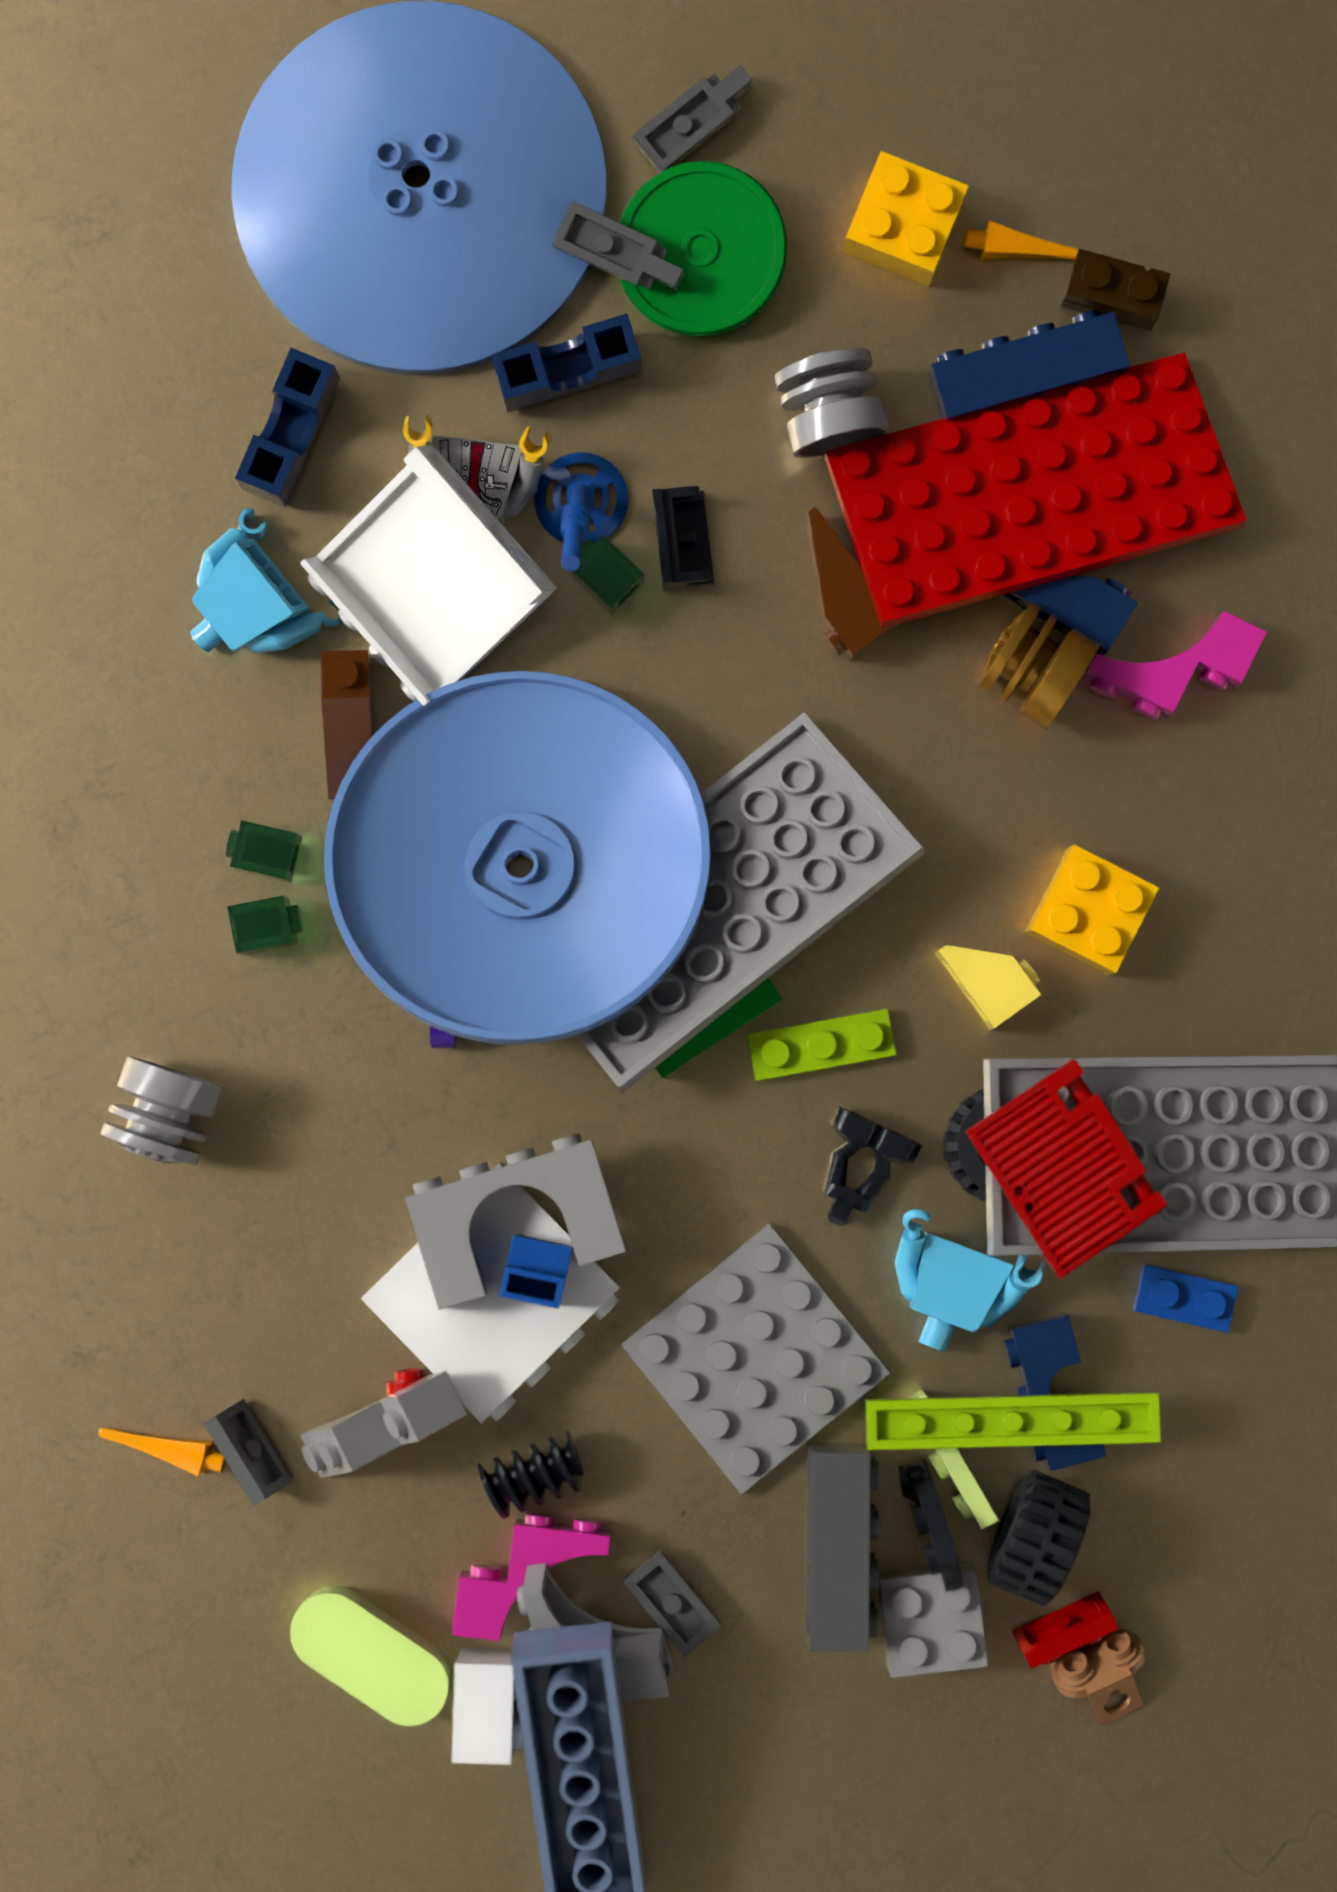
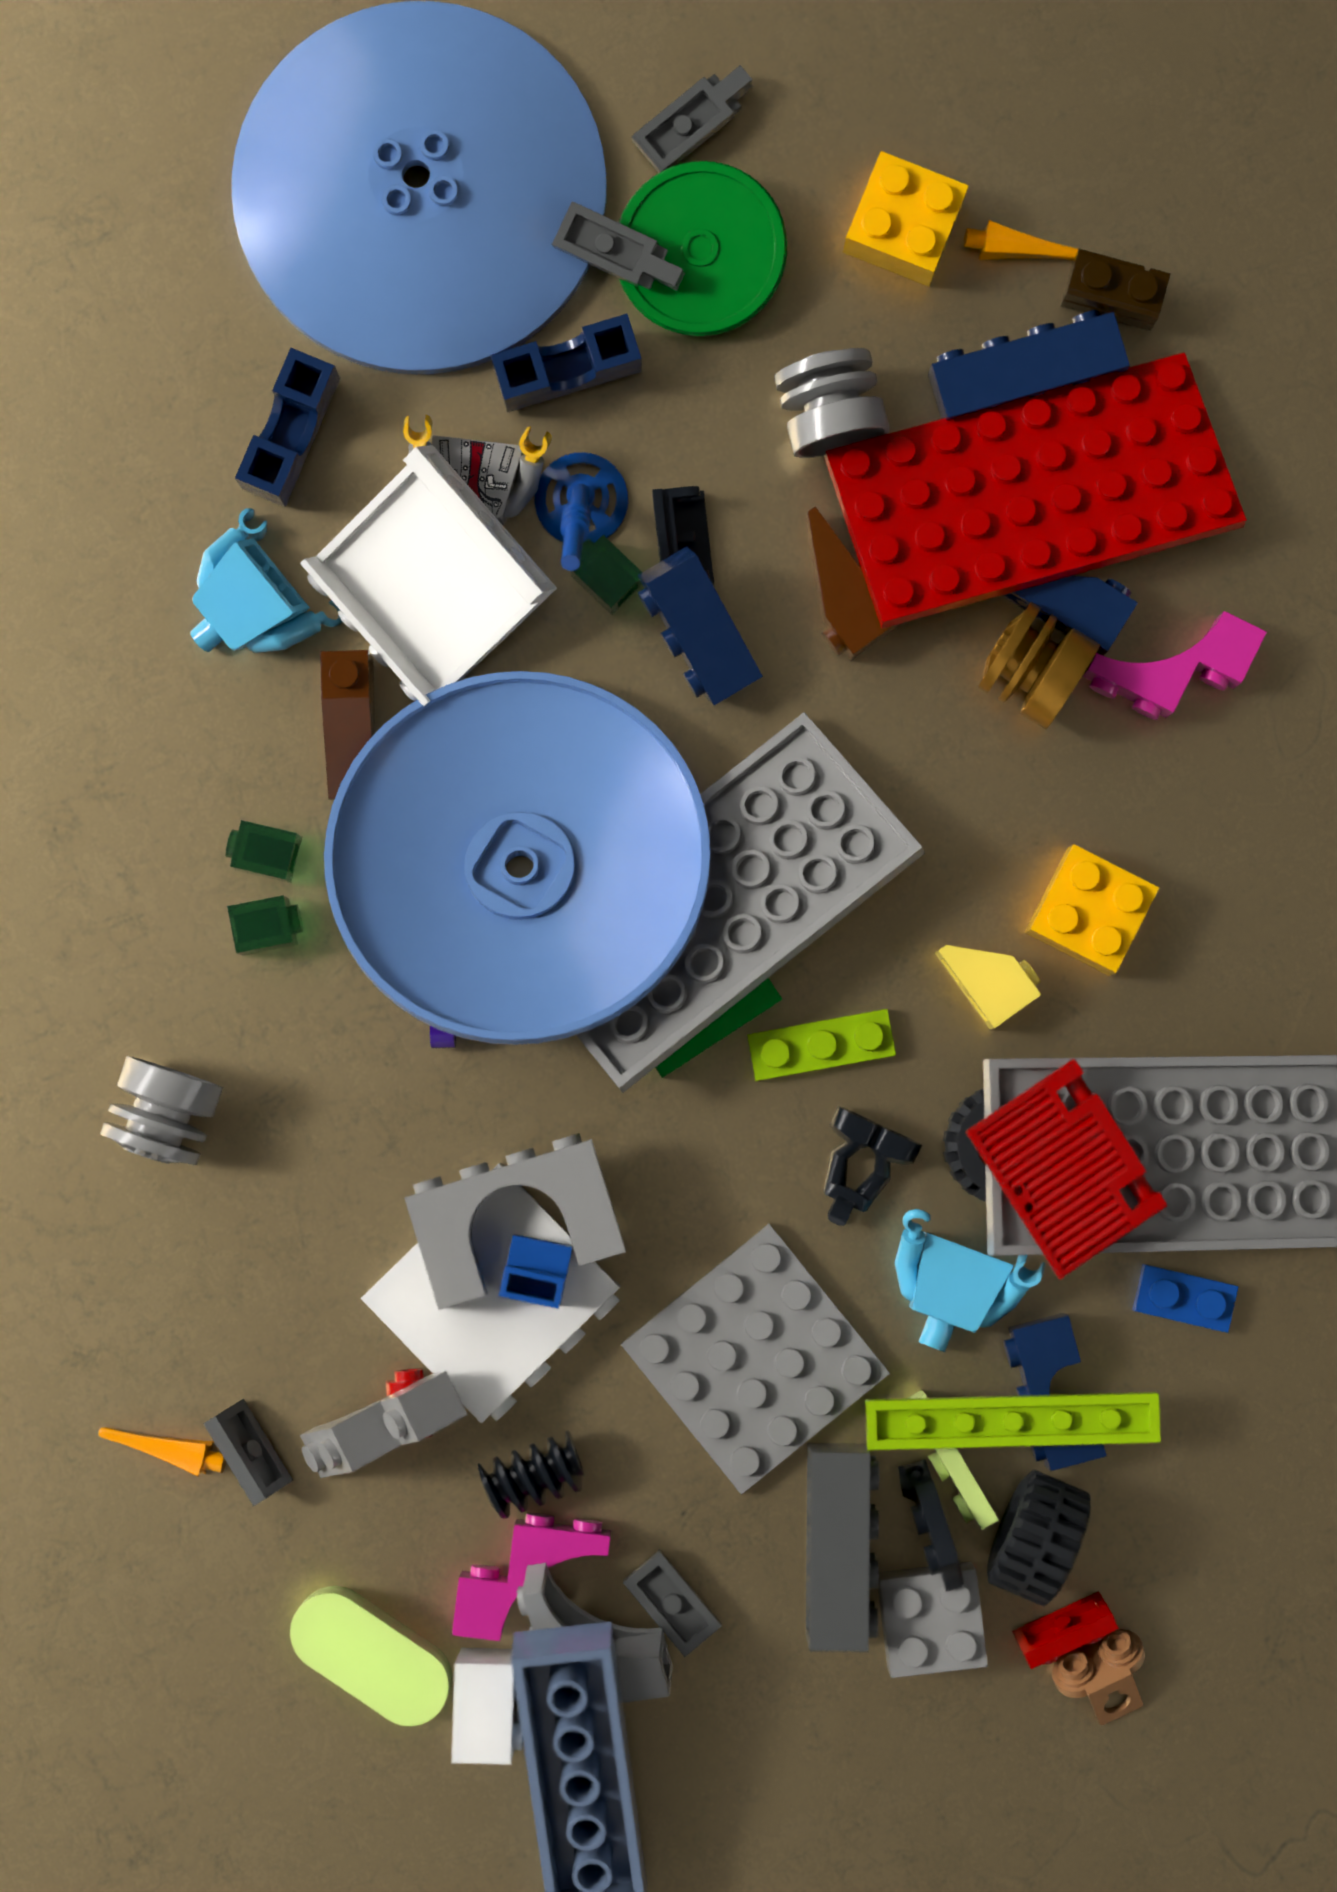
none -> dark blue brick [637,546,763,705]

